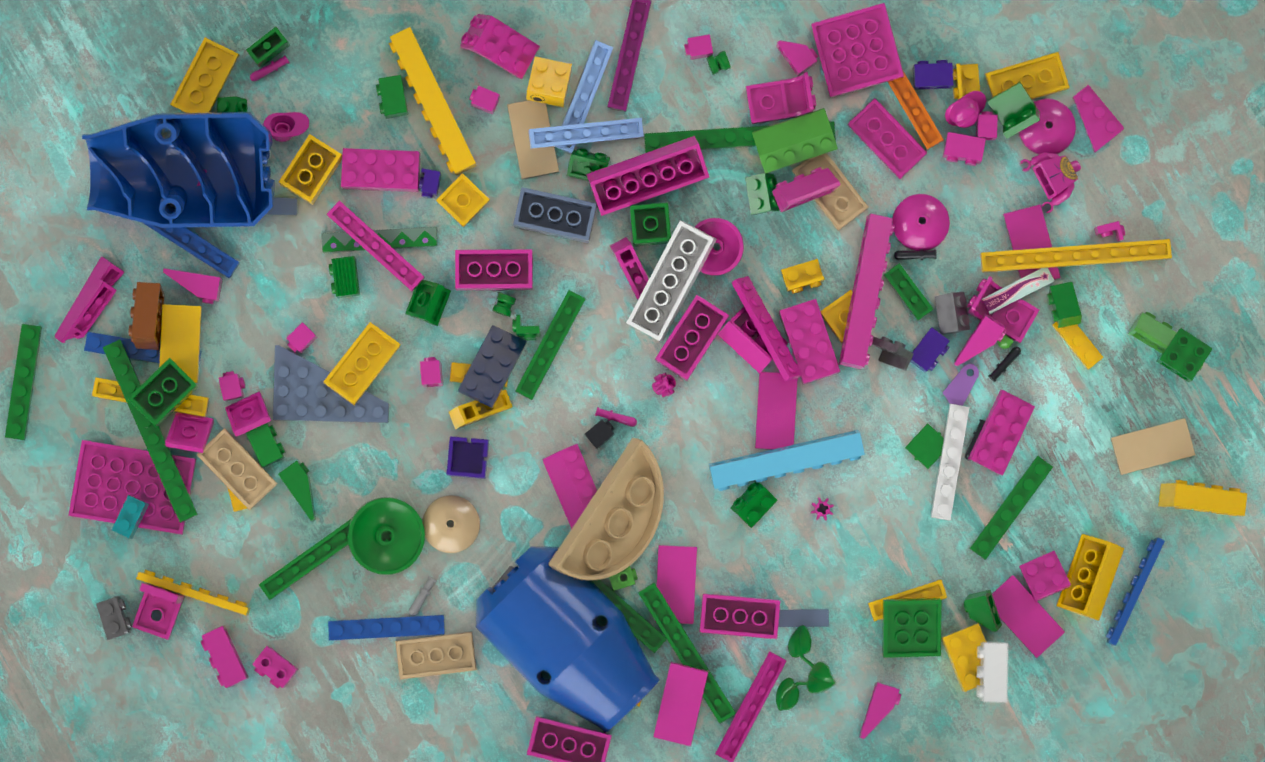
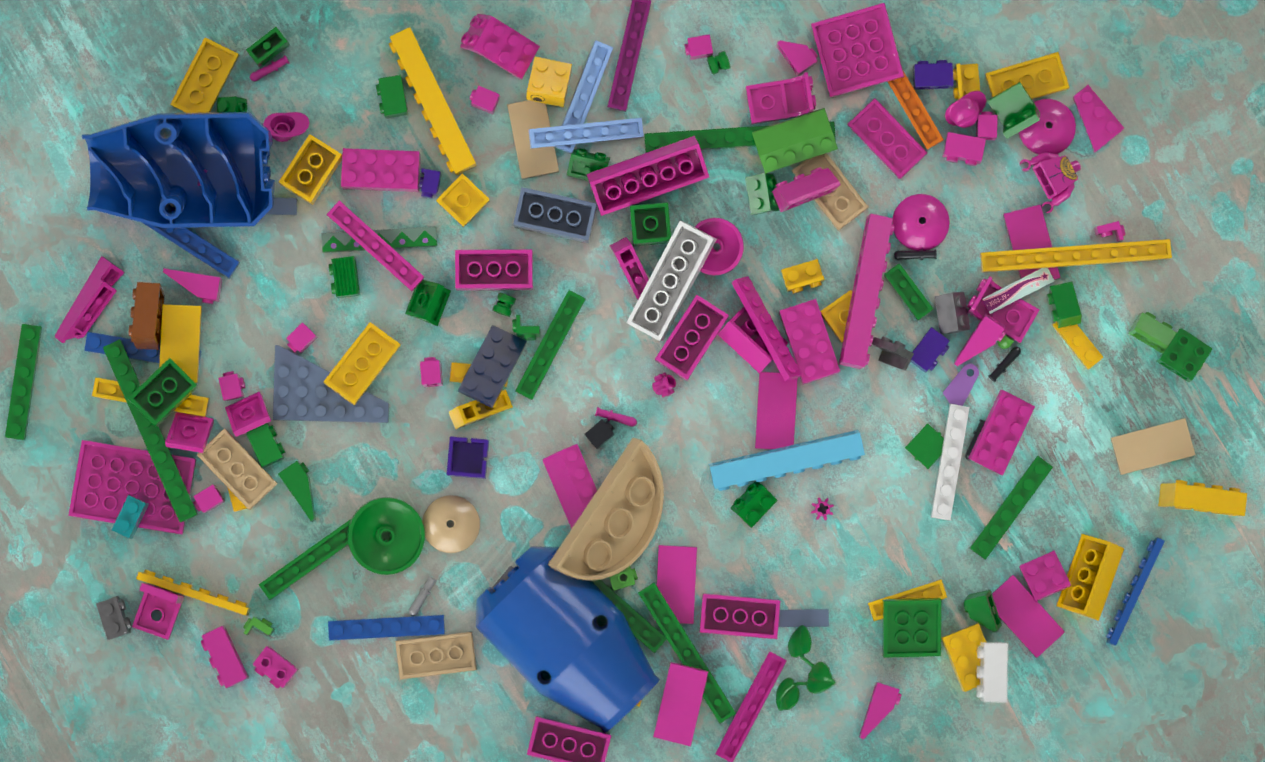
none -> dark pink brick [193,484,225,513]
none -> bright green bracket [243,617,275,636]

